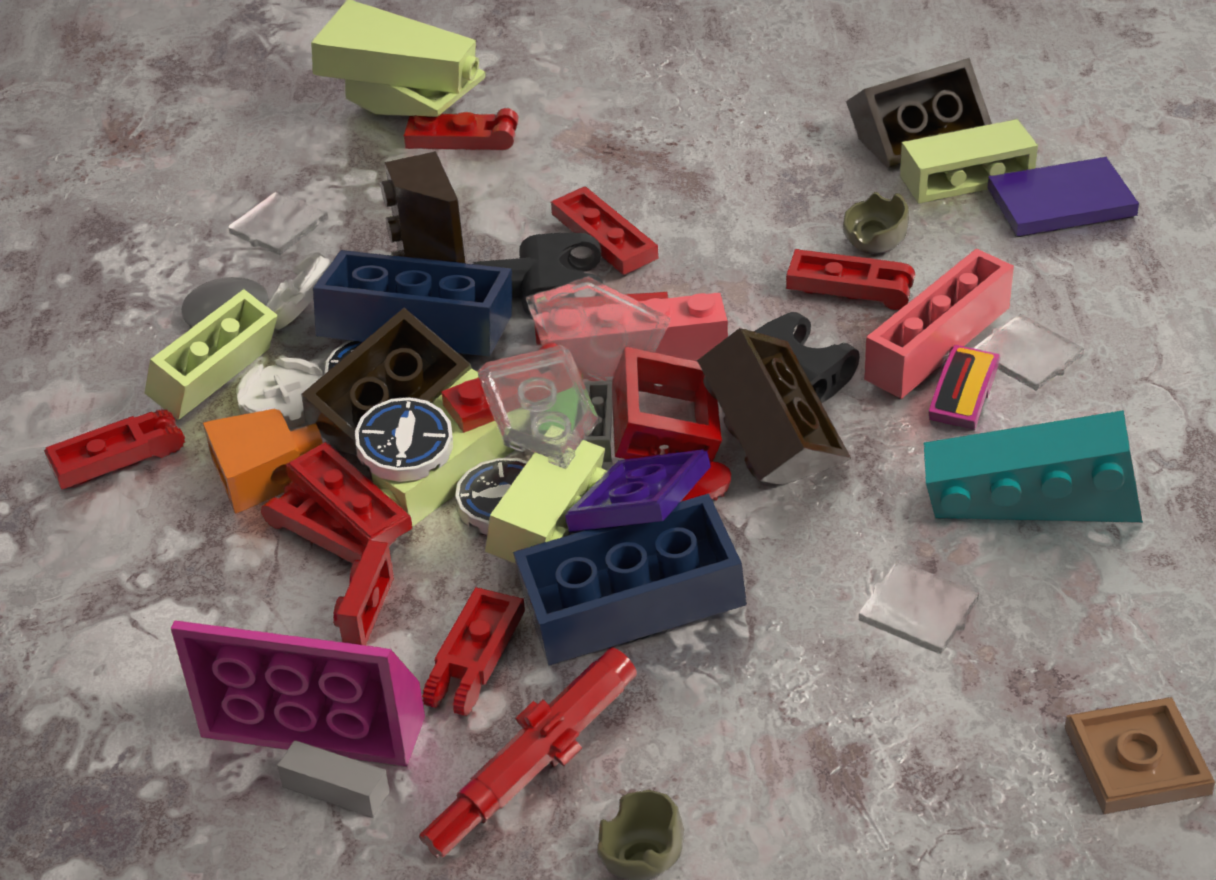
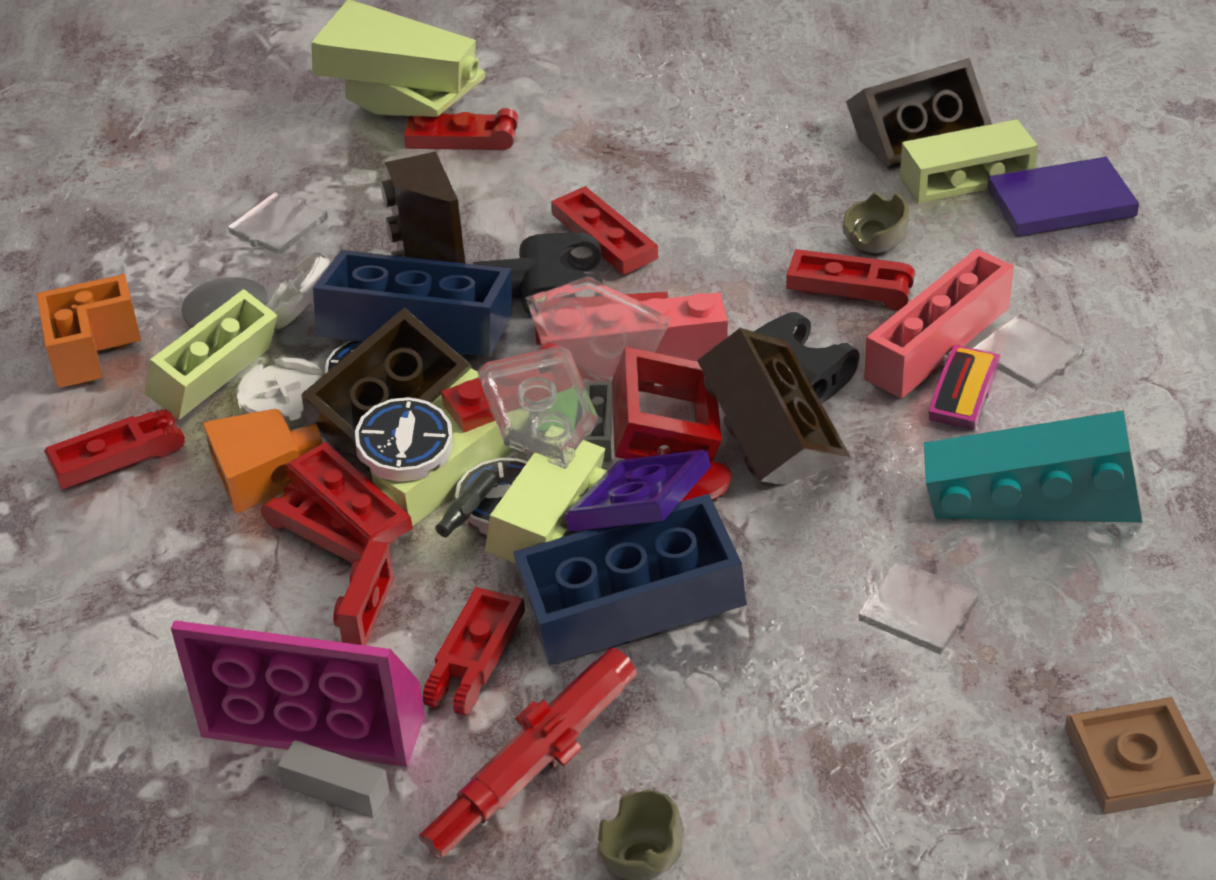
none -> orange brick [36,274,142,388]
none -> pearl dark grey piece [435,469,497,538]

